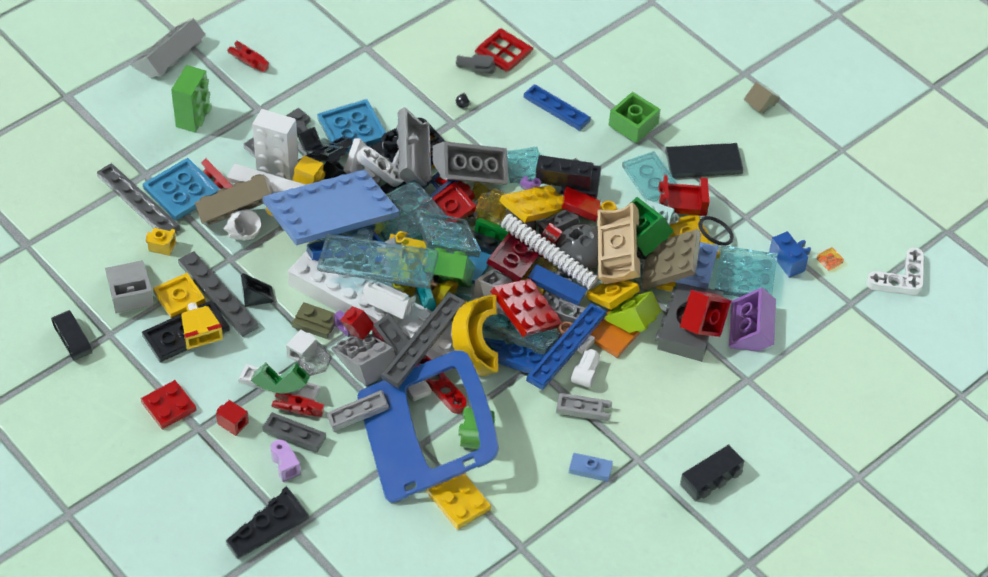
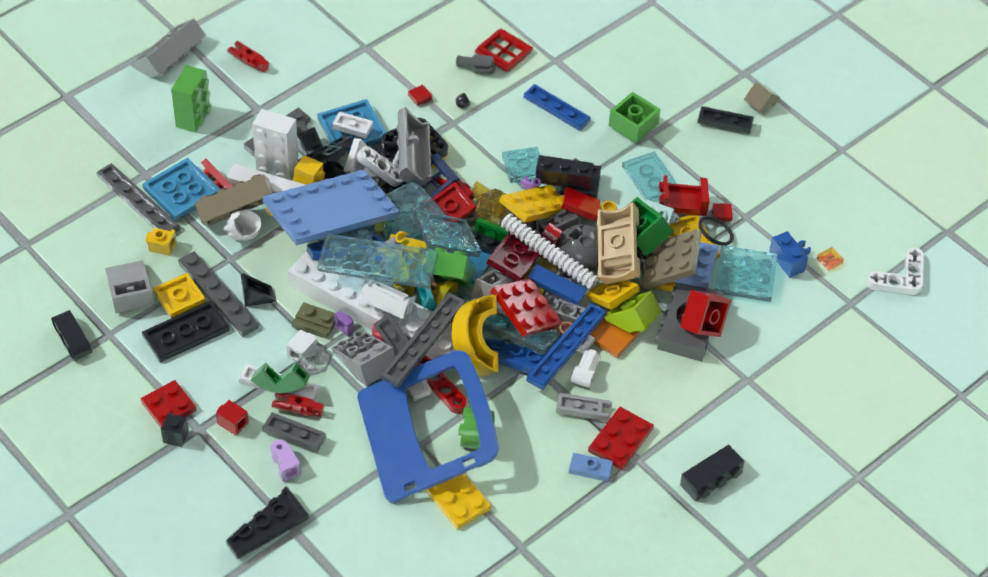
yellow torso [181,303,223,350] -> none
light grey tile [327,390,390,432] -> none
red brick [340,306,374,340] -> none
light grey slope [433,141,508,185] -> none
black tile [665,143,743,178] -> none
medium lavender slope [729,287,776,351] -> none
none -> black brick [161,413,189,448]
none -> white plate [332,112,373,138]
none -> red tile [408,84,432,106]
none -> red plate [588,406,654,471]
none -> black plate [697,106,754,134]
none -> red tile [712,203,733,222]

